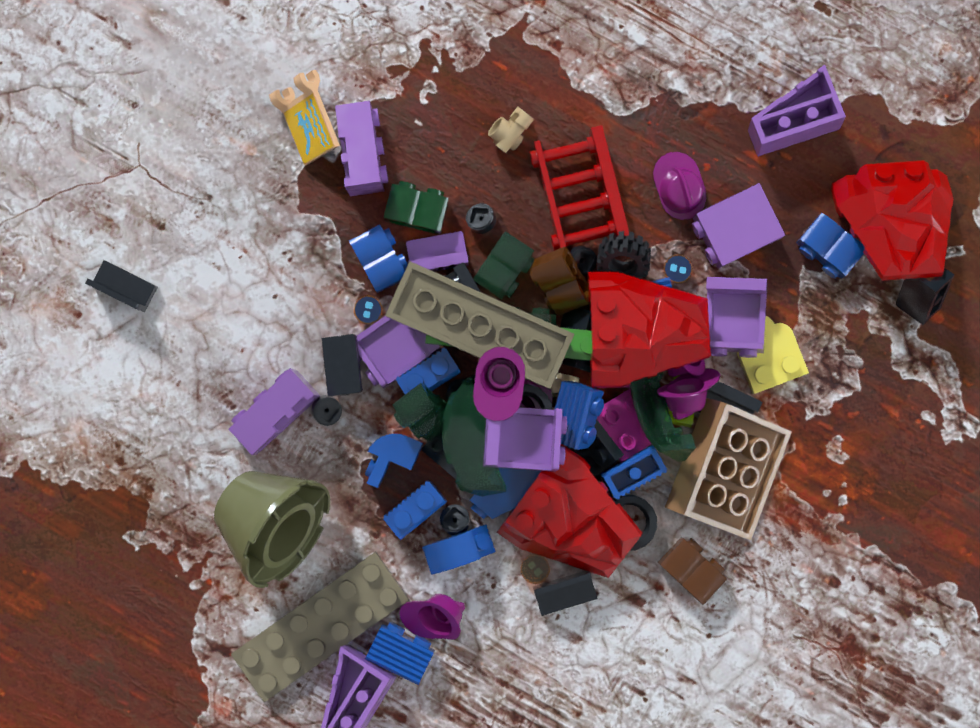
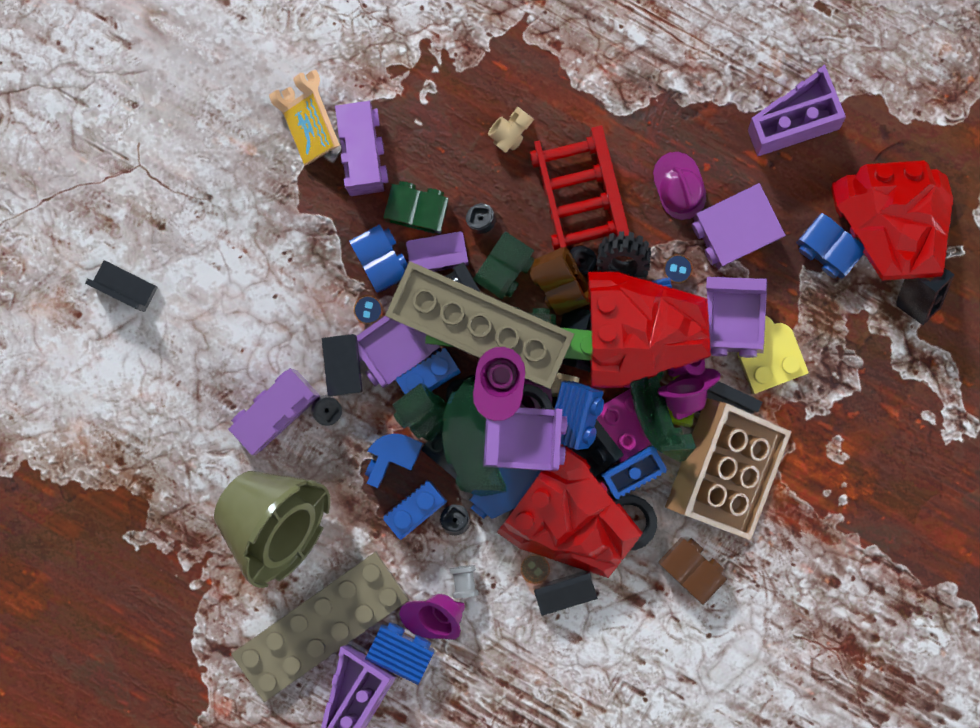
blue brick [422,524,496,575] -> none
none -> light grey bush [450,565,479,599]

